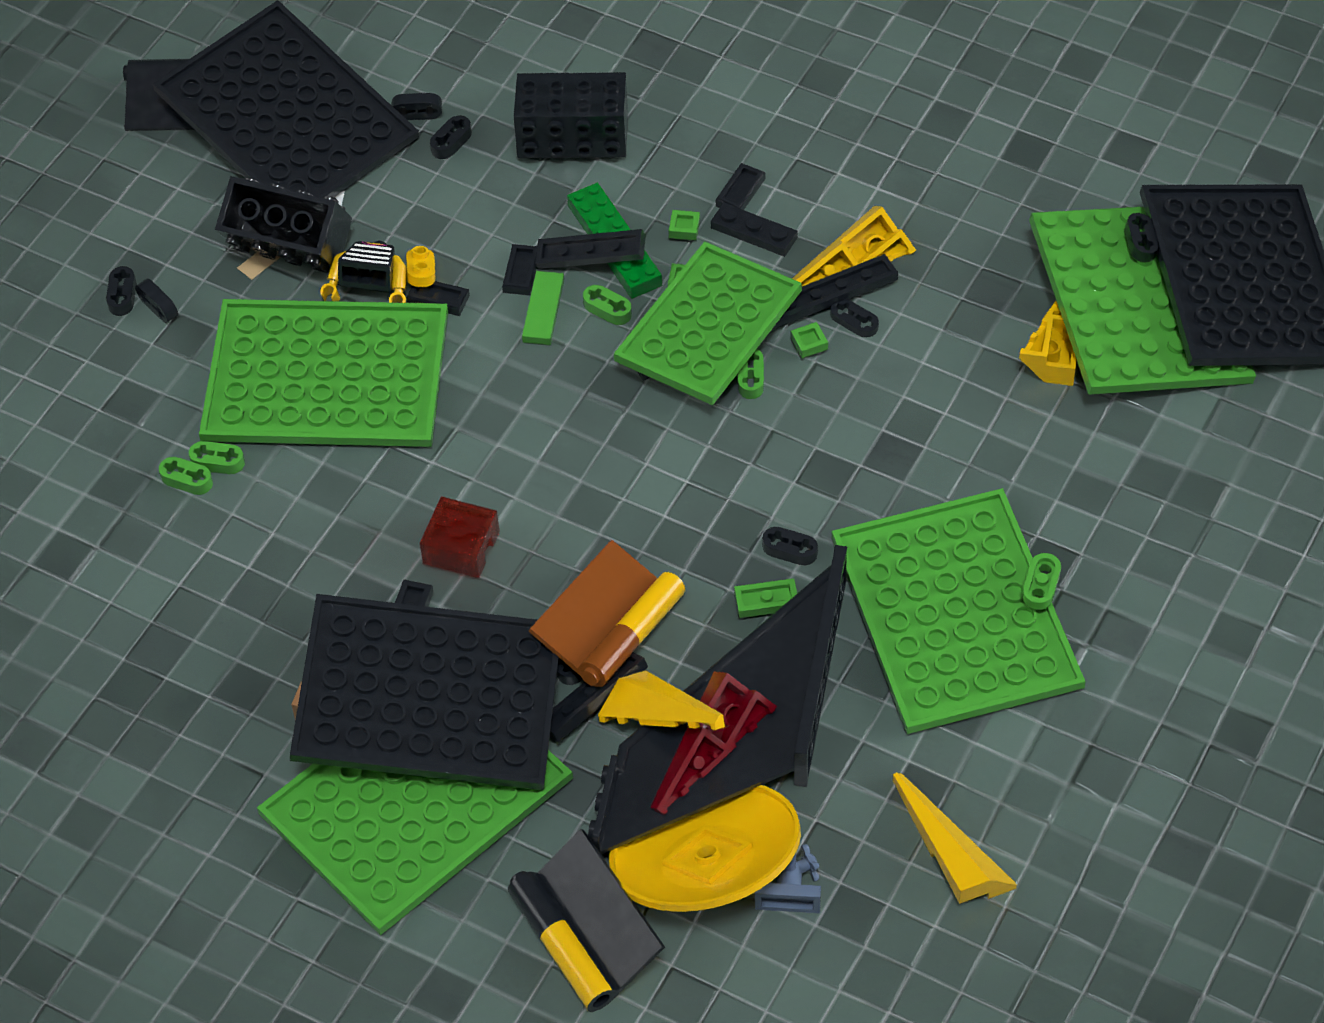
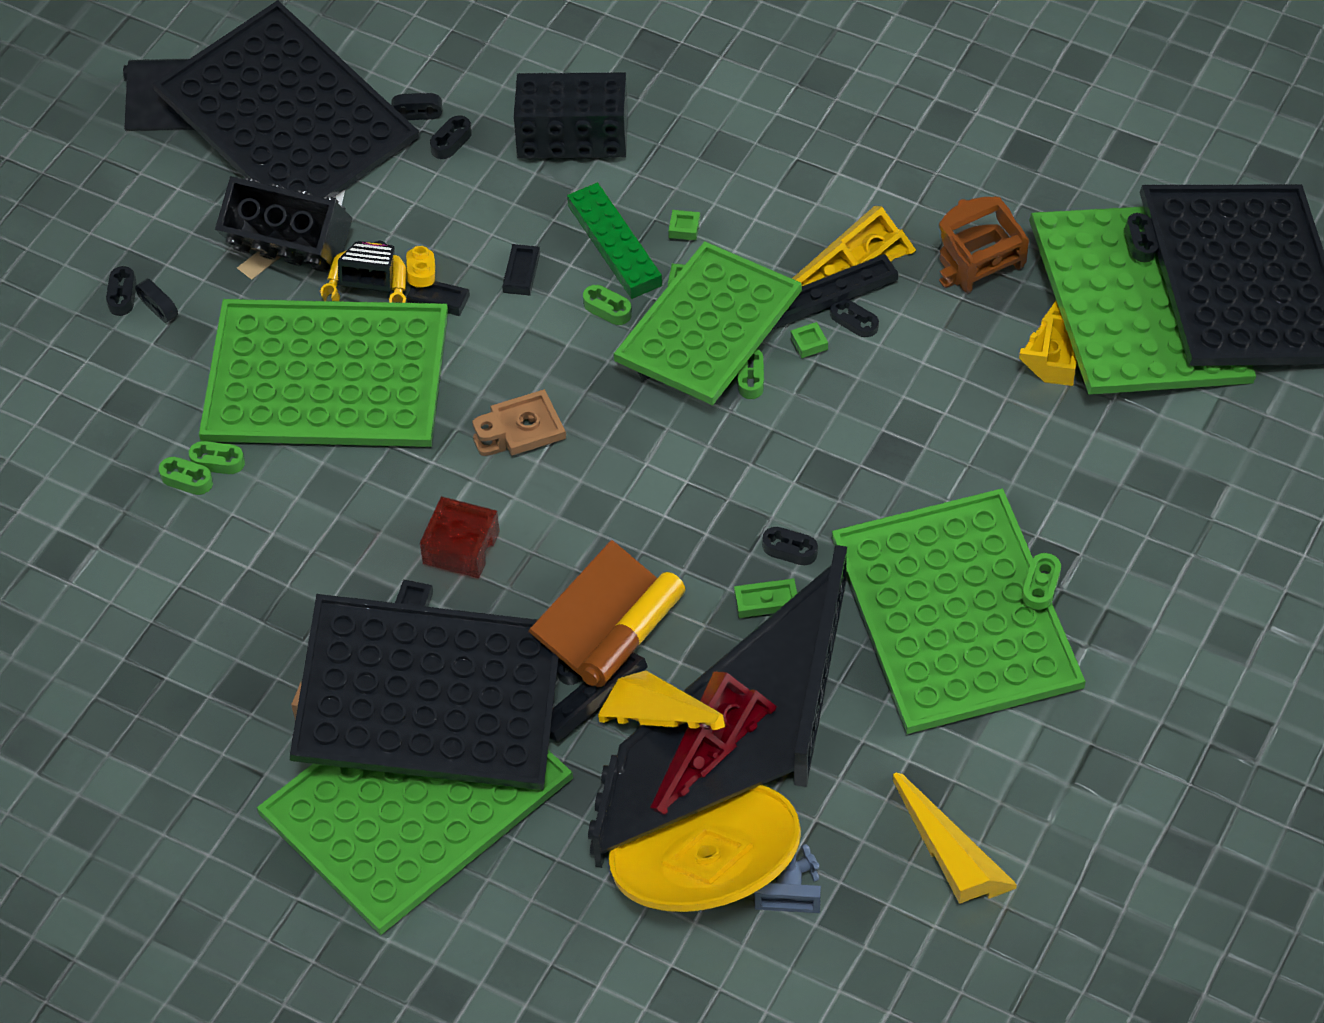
black door [508,829,665,1012] -> none
bright green tile [522,271,564,345] -> none
black plate [535,229,646,269] -> none
black plate [711,202,798,257] -> none
black tile [715,163,766,210] -> none
none -> medium nougat plate [472,389,566,456]
none -> dark orange animal [939,196,1029,293]

